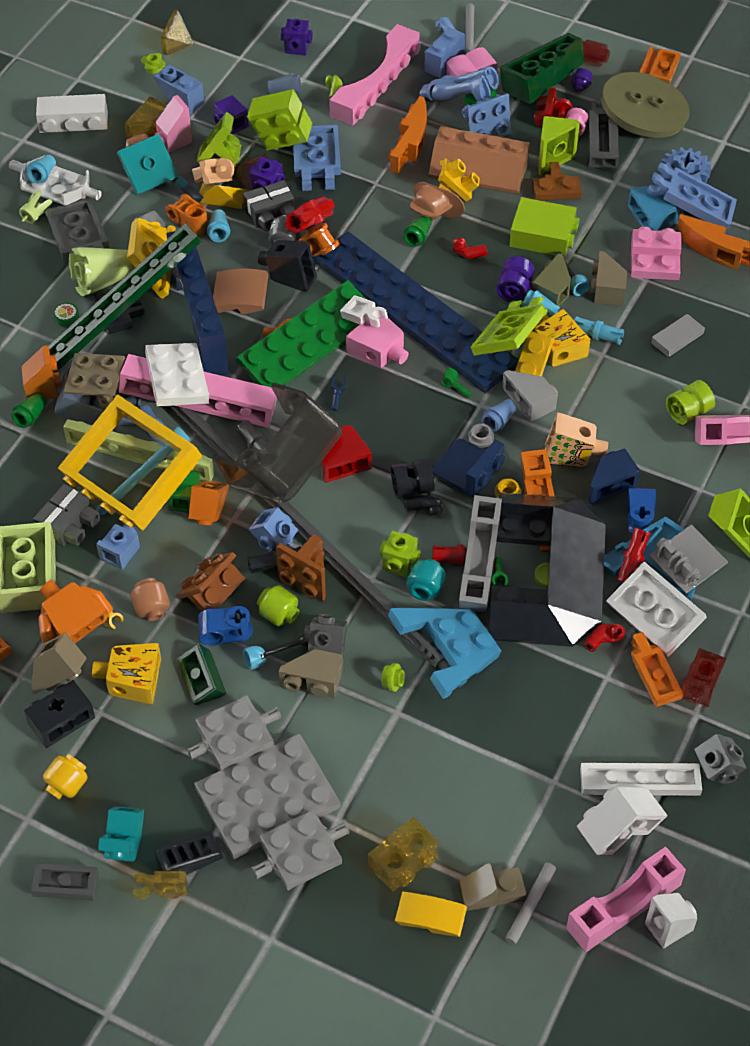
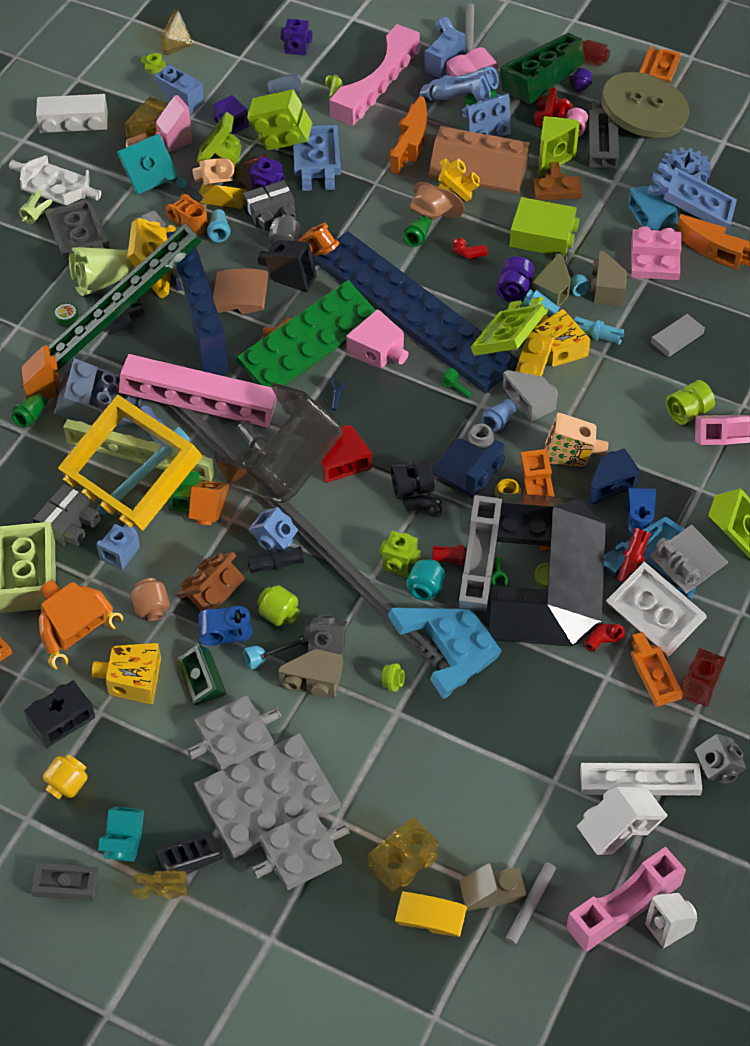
medium azure cone [26,155,56,184] -> none
dark tan slope [31,632,86,694] -> none
dark tan hinge [64,353,125,406] -> none
white plate [145,343,209,406] -> none
dark orange bracket [276,534,326,602] -> none
red piece [285,196,335,233] -> none
white plate [340,295,388,327] -> none

